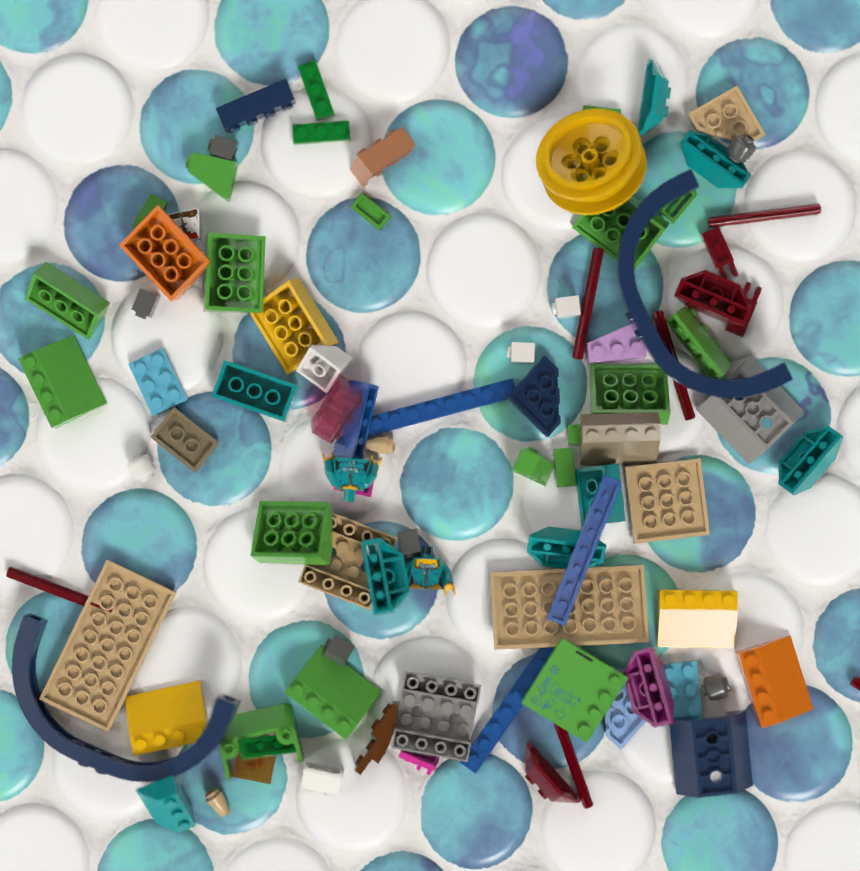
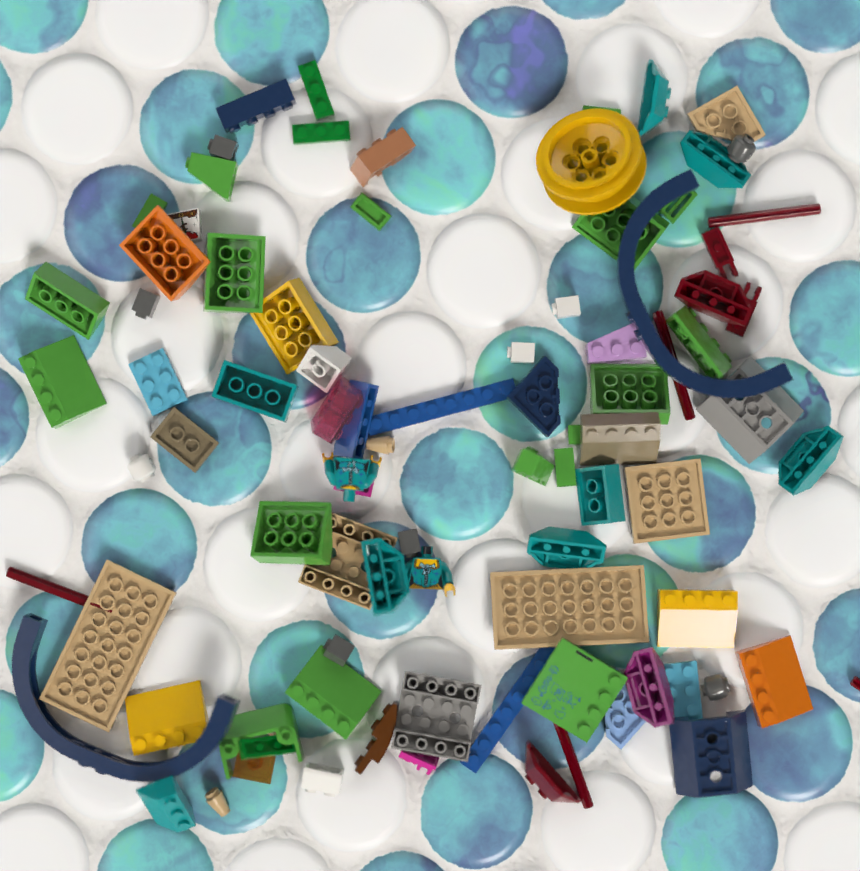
blue plate [547,474,622,626] -> none
dark red axle [572,248,604,360] -> none

